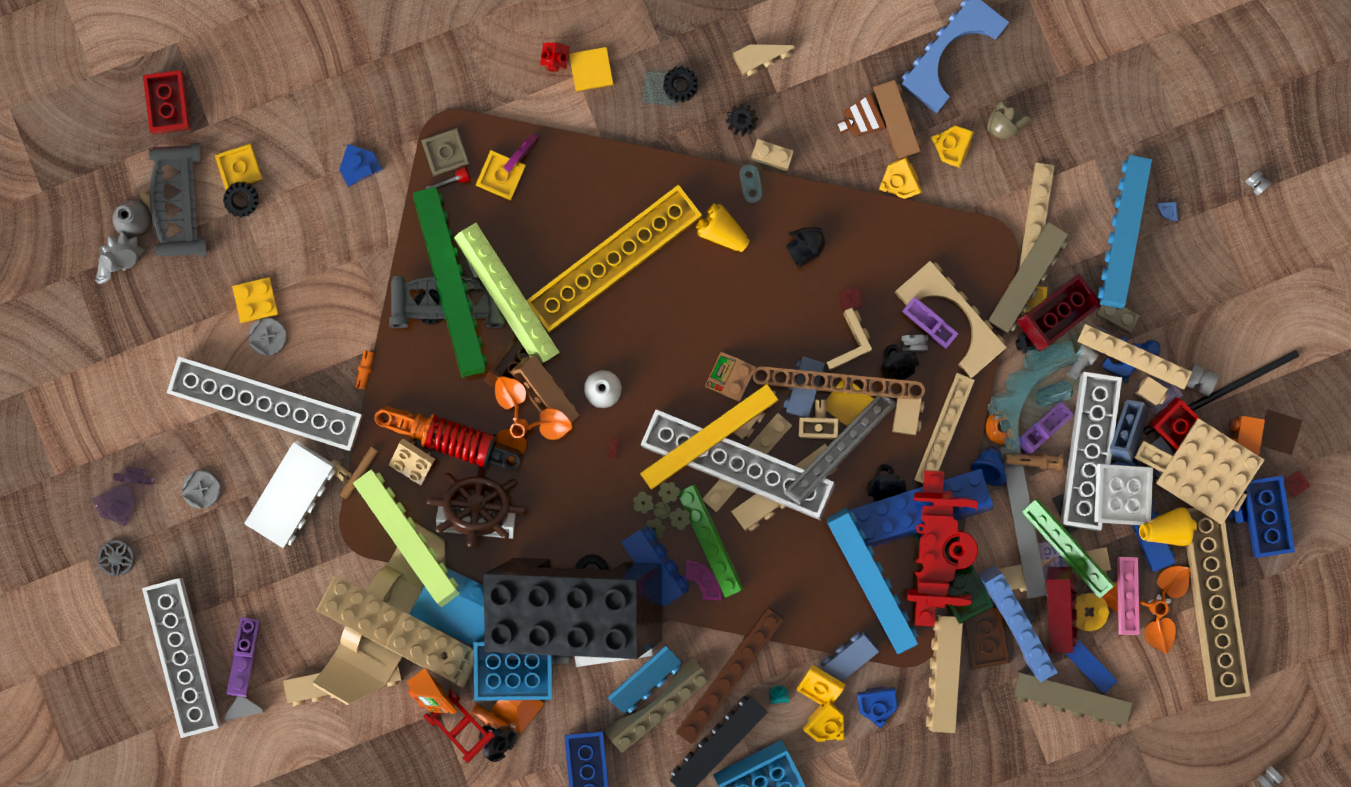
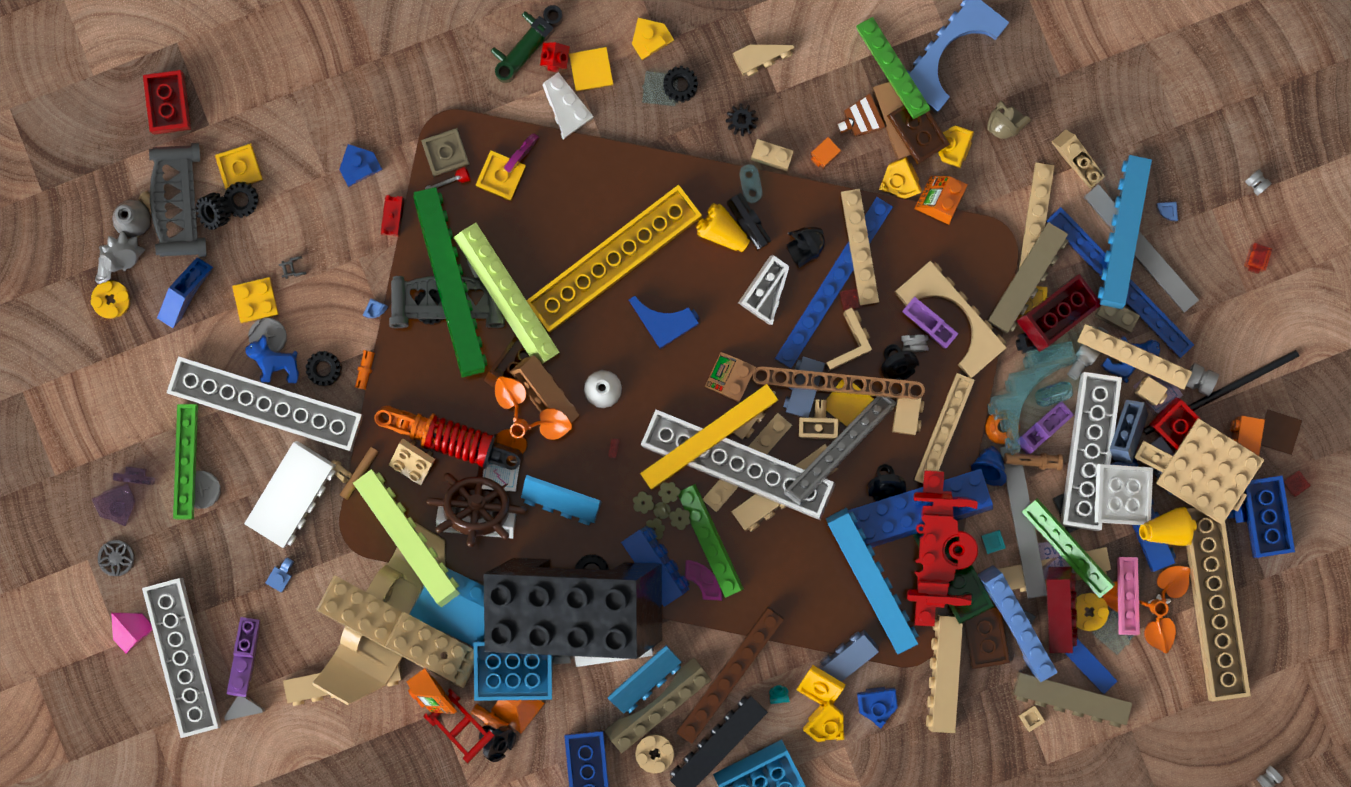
none -> yellow plate [91,281,130,319]
none -> dark pink slope [111,612,153,654]
none -> blue arch [157,257,213,328]
none -> bright green plate [173,404,198,520]
none -> black tyre [195,192,231,230]
none -> blue animal [245,335,299,383]
none -> medium blue plate [265,558,294,593]
none -> dark grey piece [279,256,307,279]
none -> black tyre [306,351,342,386]
none -> medium blue tile [363,299,388,318]
none -> red hinge [381,195,404,237]
none -> white sticker [482,461,520,492]
none -> dark green piece [491,5,563,83]
none -> dark azure slope [521,475,602,525]
none -> white wing [543,72,594,140]
none -> blue arch [629,296,700,349]
none -> yellow plate [632,18,674,60]
none -> tan brick [635,733,674,773]
none -> black piece [727,193,771,250]
none -> white wedge [738,255,789,325]
none -> blue plate [775,197,893,369]
none -> orange brick [811,137,841,169]
none -> tan plate [841,189,879,306]
none -> bright green plate [856,17,930,119]
none -> reddish brown tile [887,105,950,164]
none -> orange slope [915,176,968,225]
none -> teal plate [981,530,1006,554]
none -> tan tile [1018,705,1045,732]
none -> blue plate [1047,207,1194,359]
none -> tan slope [1052,130,1105,189]
none -> light grey tile [1083,184,1199,313]
none -> clear light blue piece [1092,609,1134,655]
none -> clear red brick [1244,243,1272,274]

